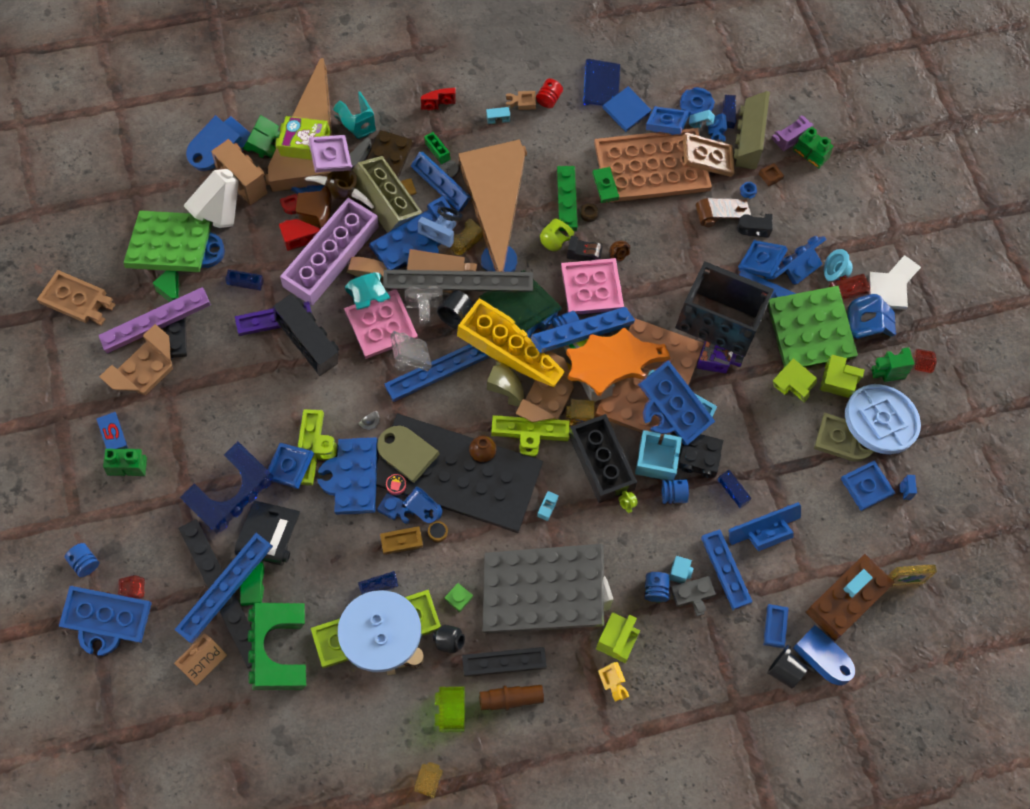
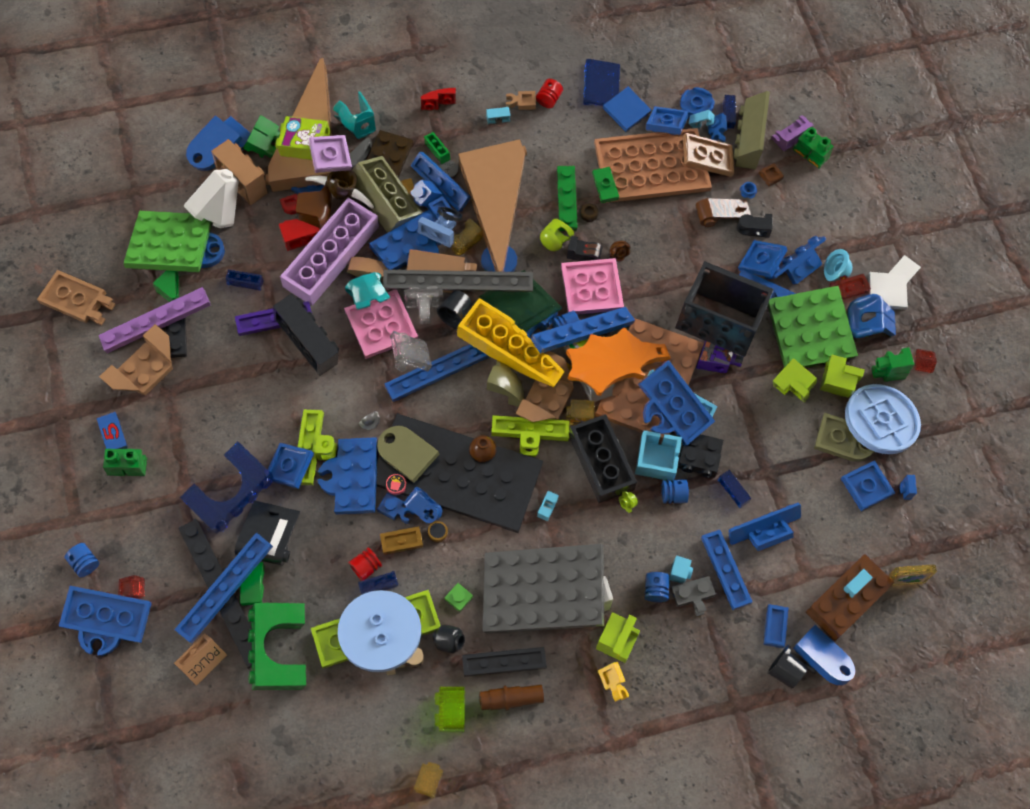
none -> red piece [348,548,382,581]
none -> blue brick [410,180,443,207]

